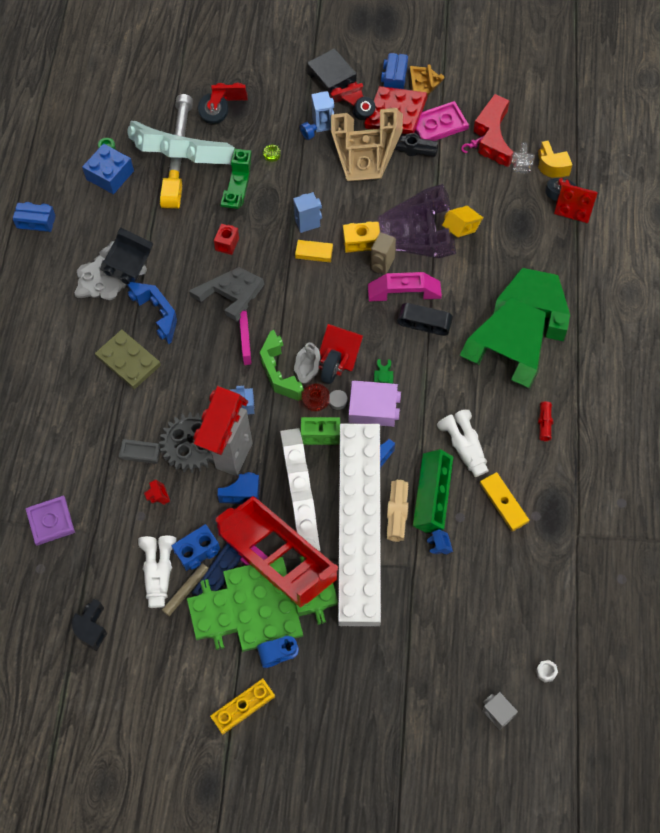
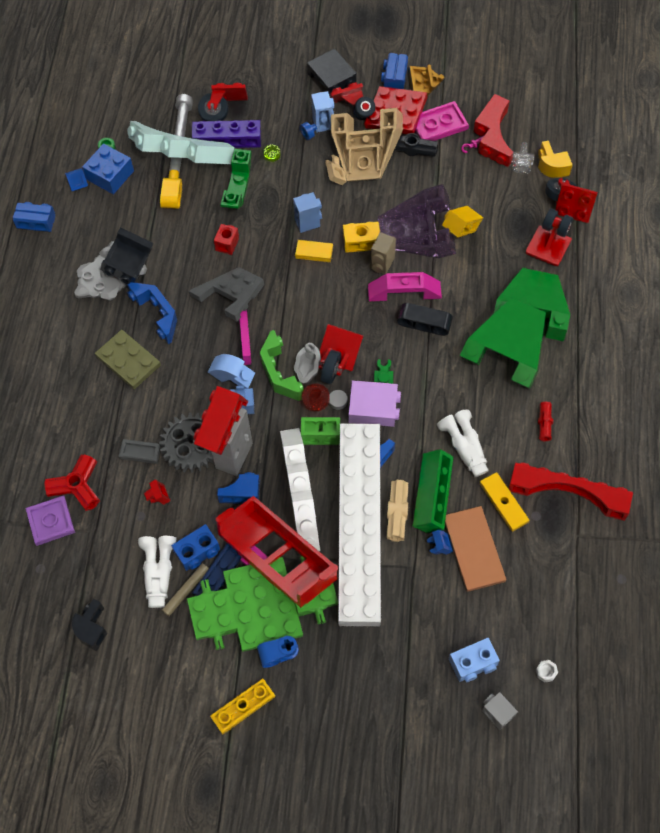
none -> red piece [45,454,100,511]
none -> blue tile [65,168,88,191]
none -> dark purple brick [192,120,261,148]
none -> light blue brick [208,354,255,389]
none -> tan plate [325,155,347,185]
none -> nougat tile [445,506,506,592]
none -> light blue brick [449,638,500,682]
none -> red arch [509,462,633,521]
none -> red plate [525,209,573,267]

